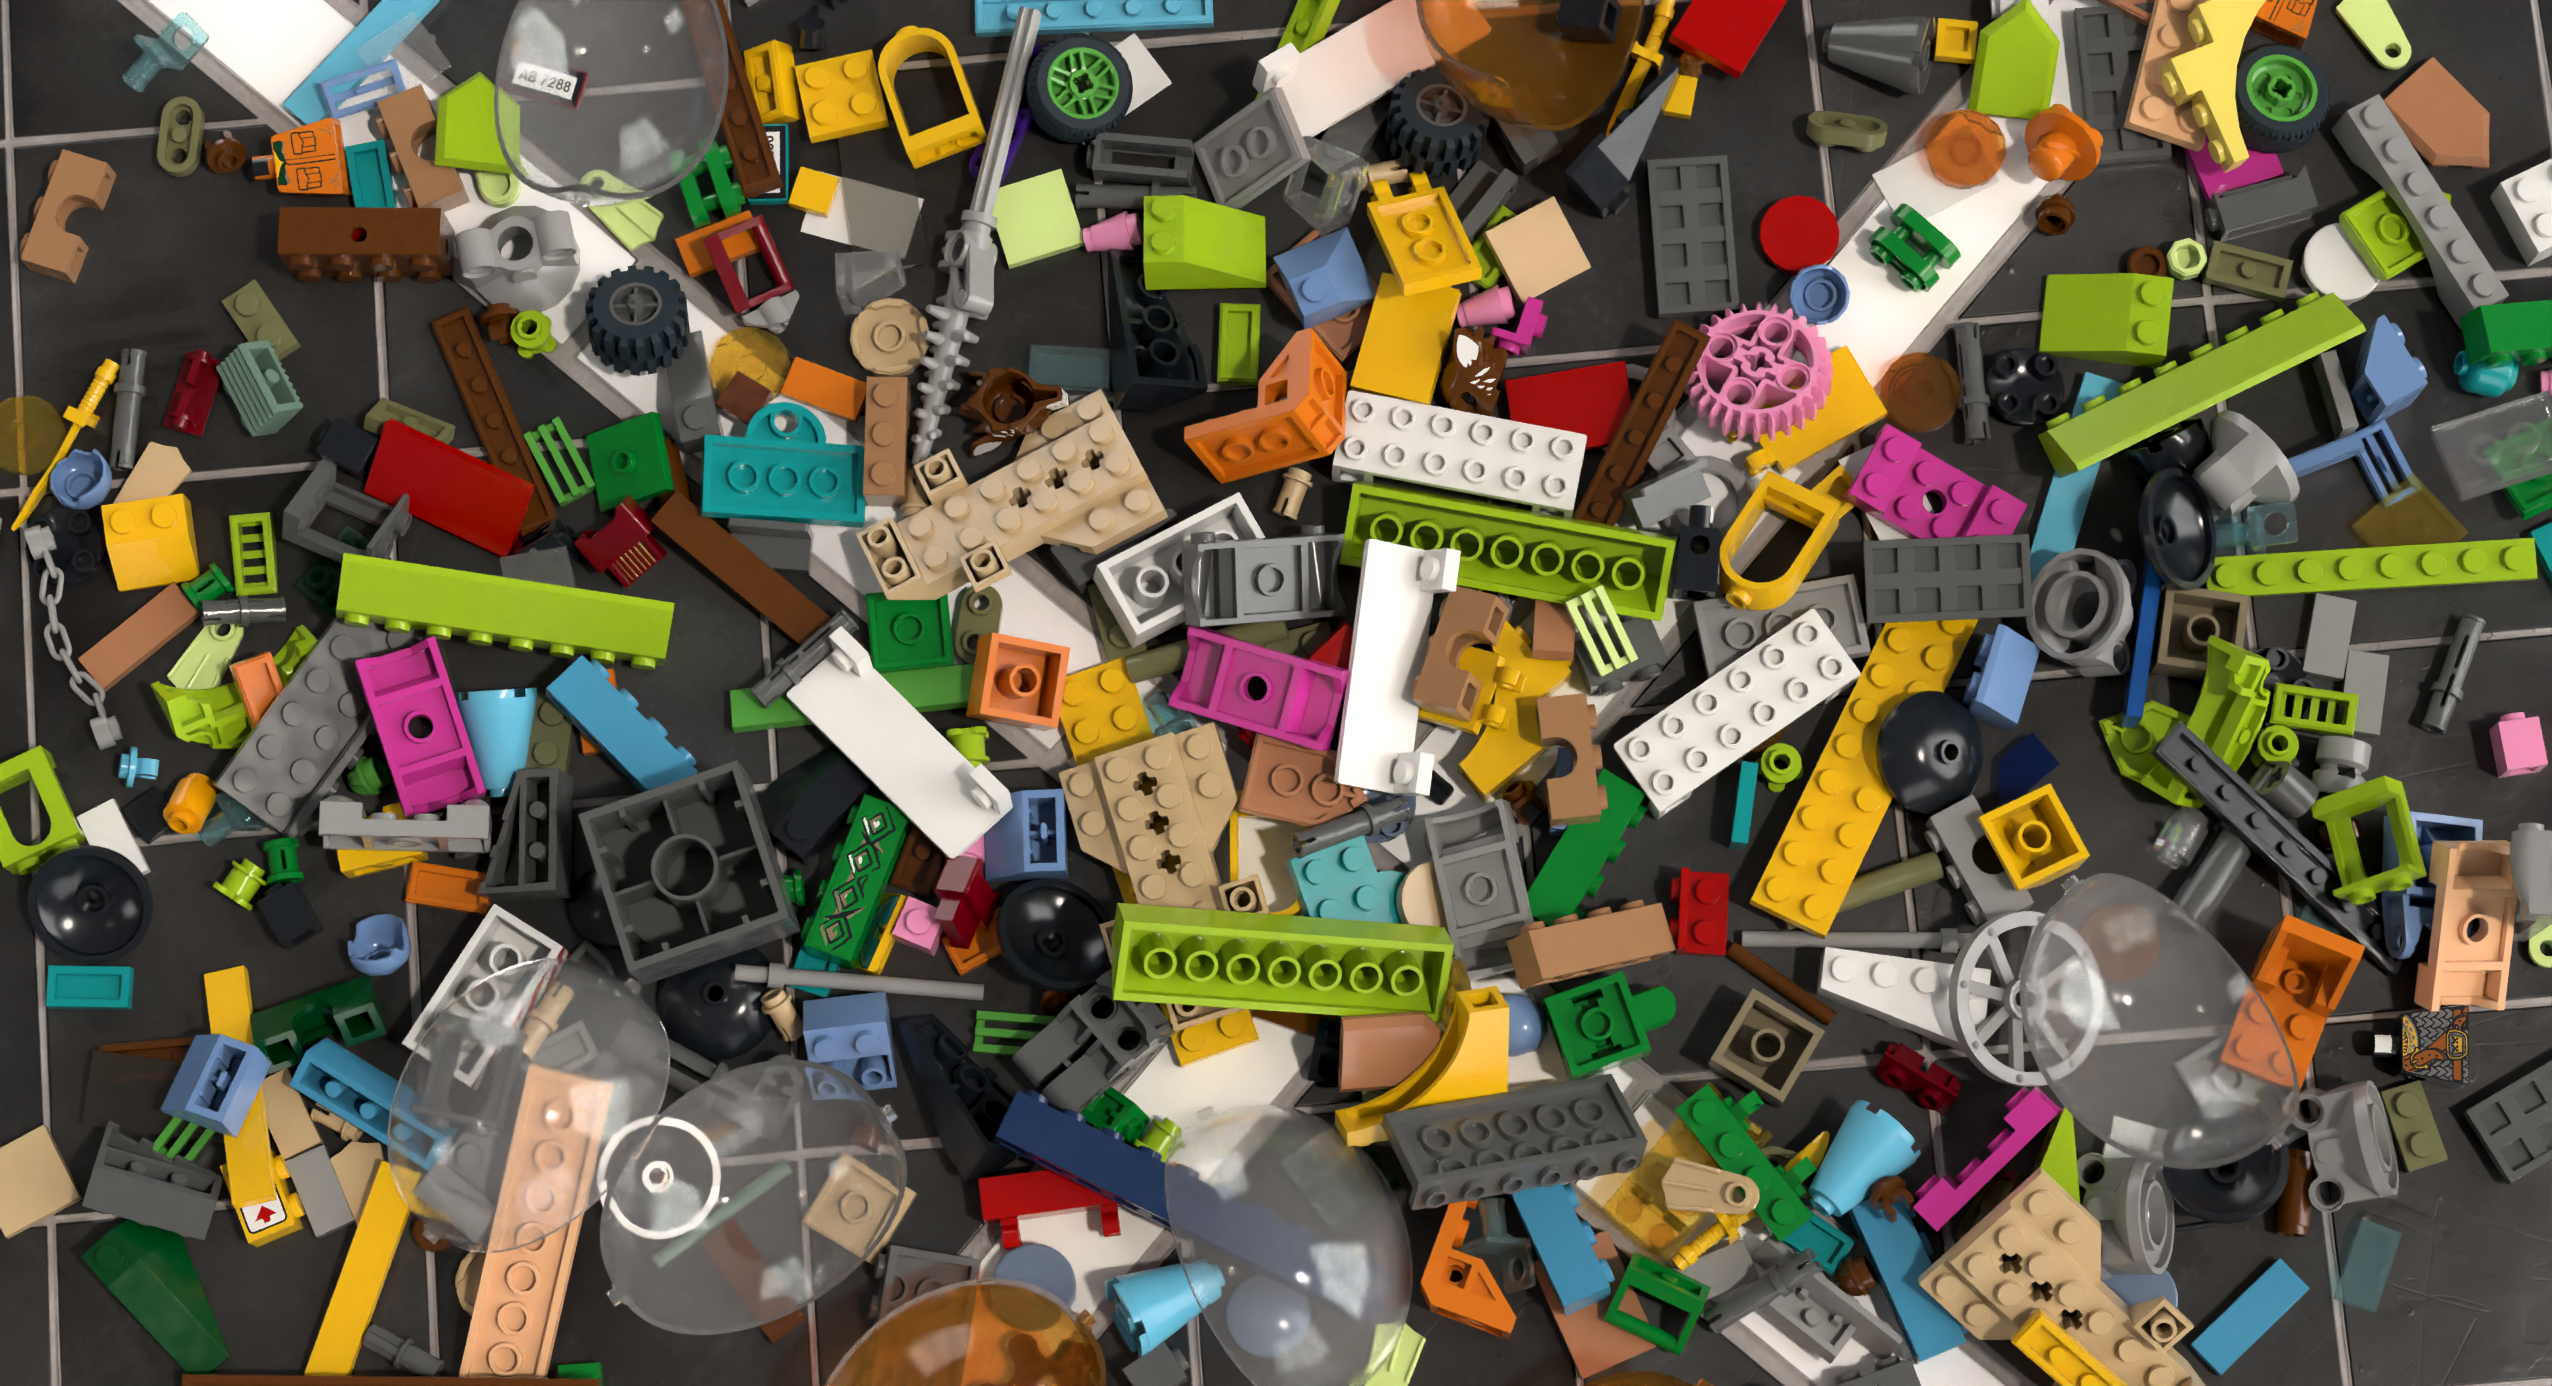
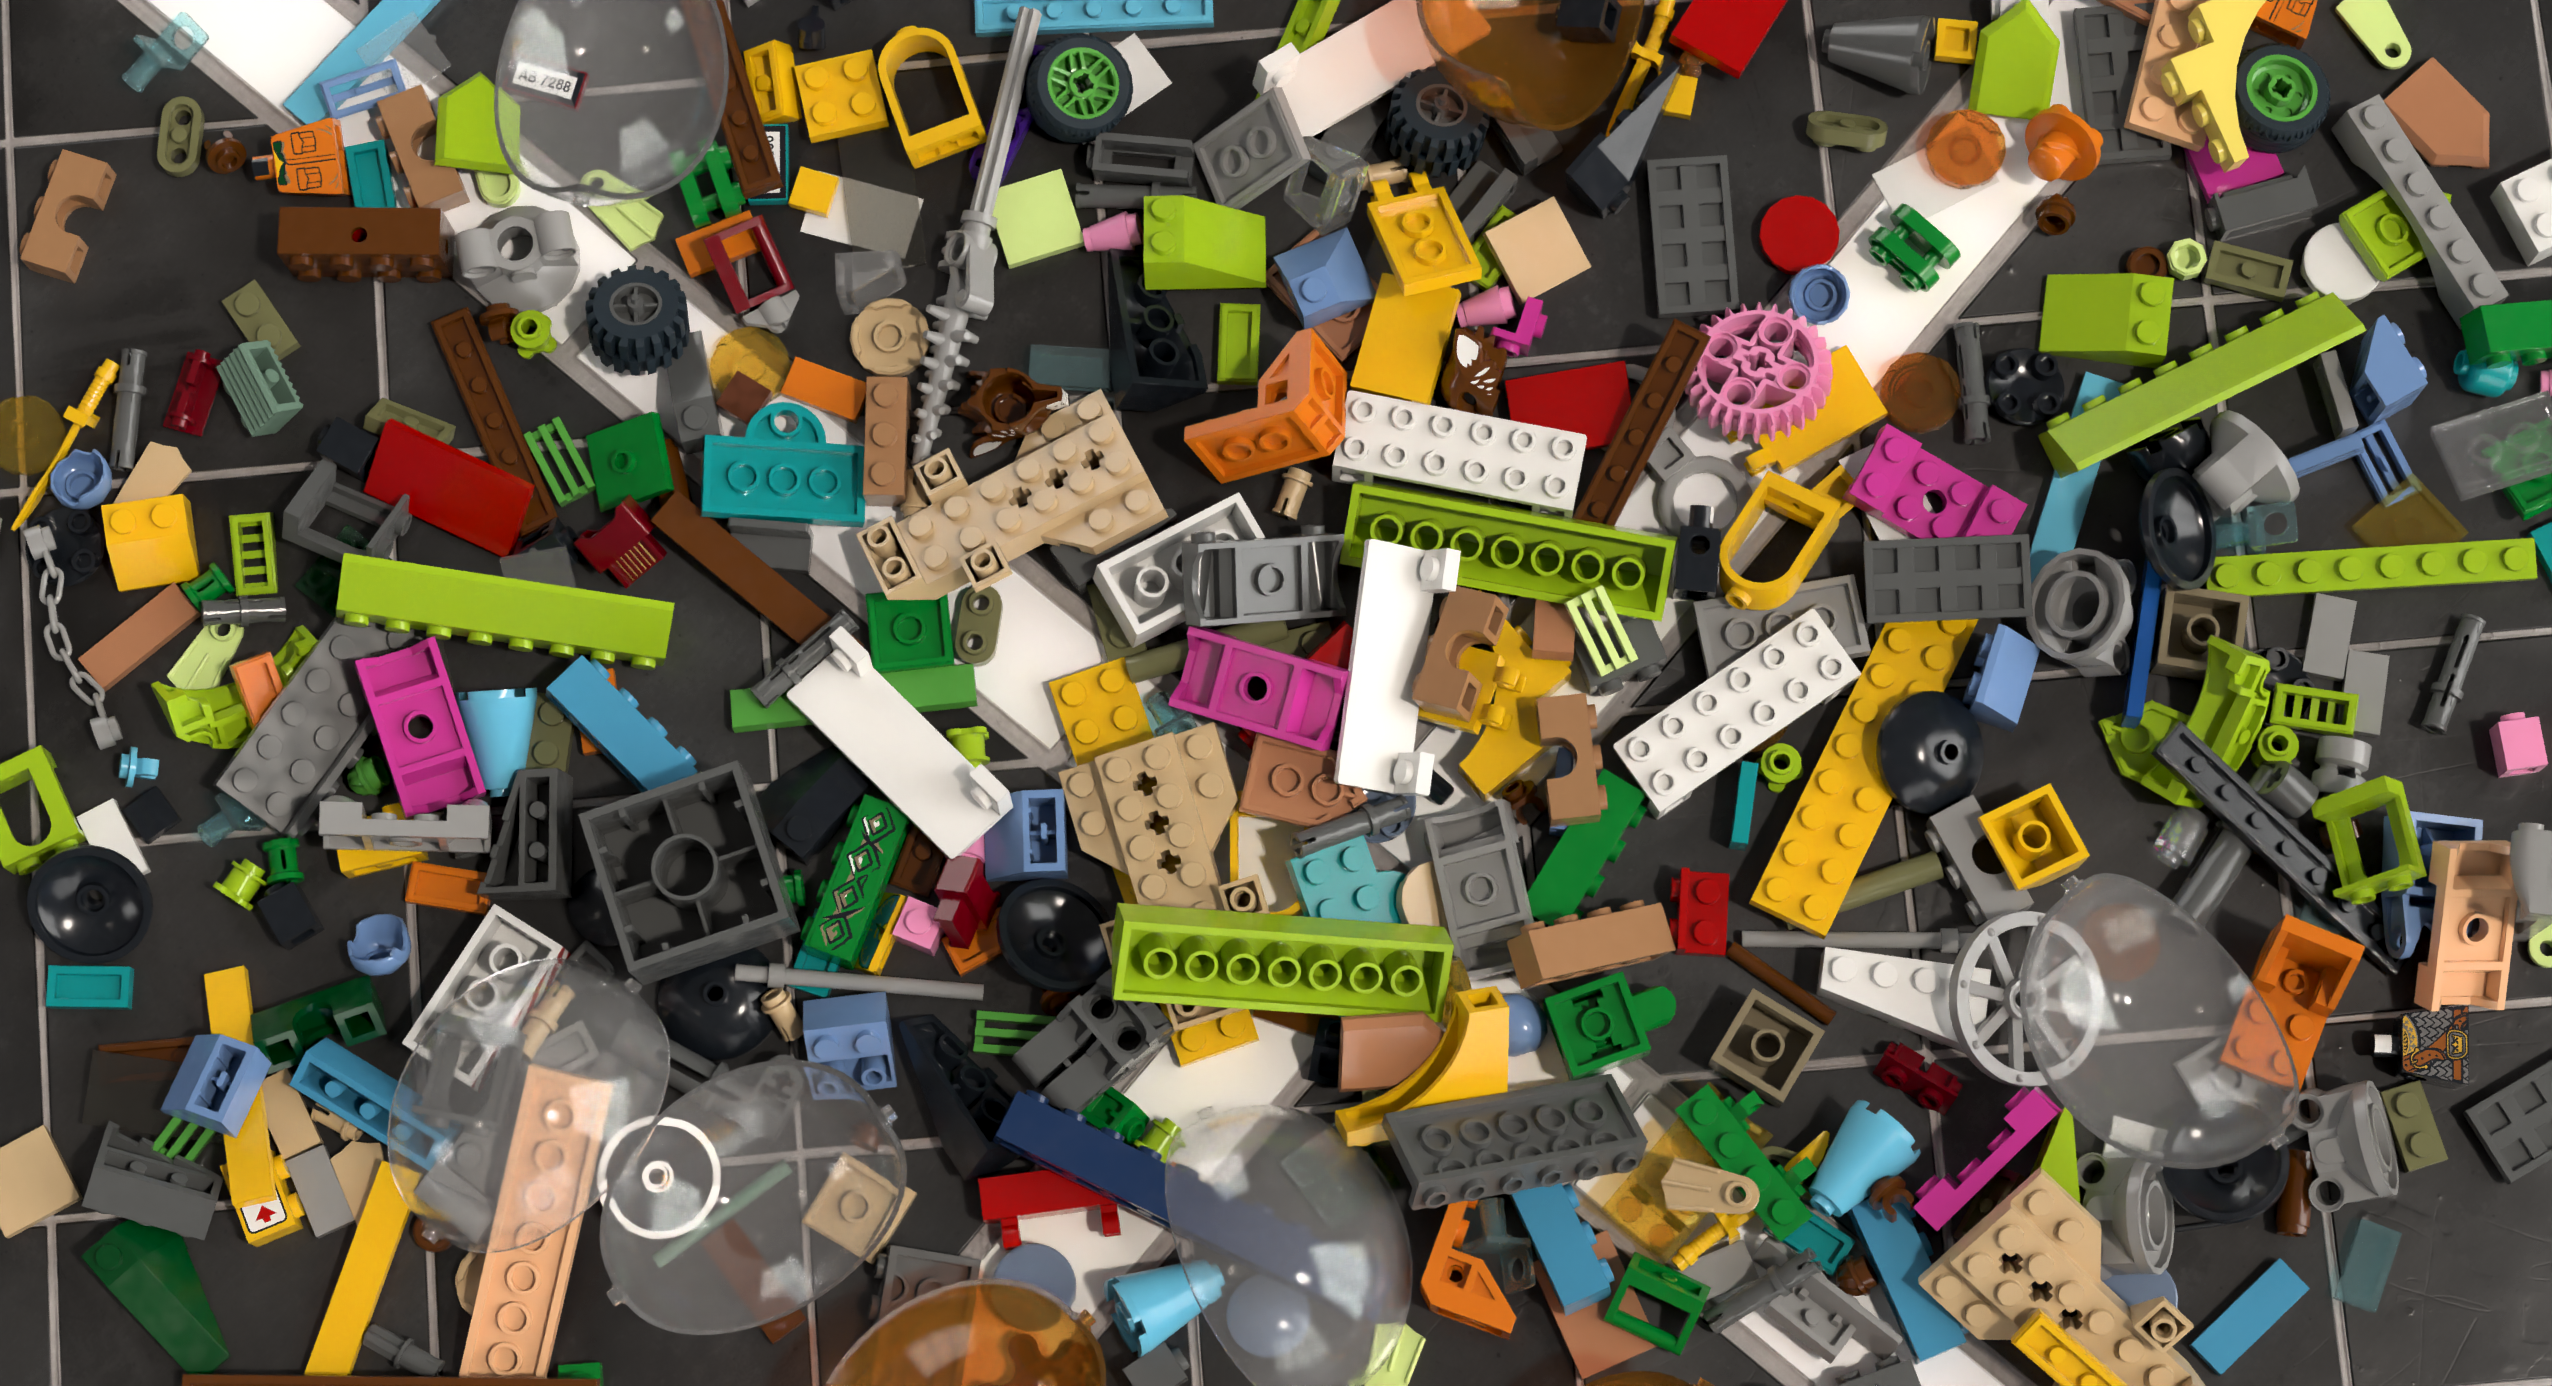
light orange brick [163,773,217,834] -> none
orange brick [966,632,1070,731] -> none
panel [1622,457,1711,530] -> none
clear blue tile [1997,733,2060,808] -> none

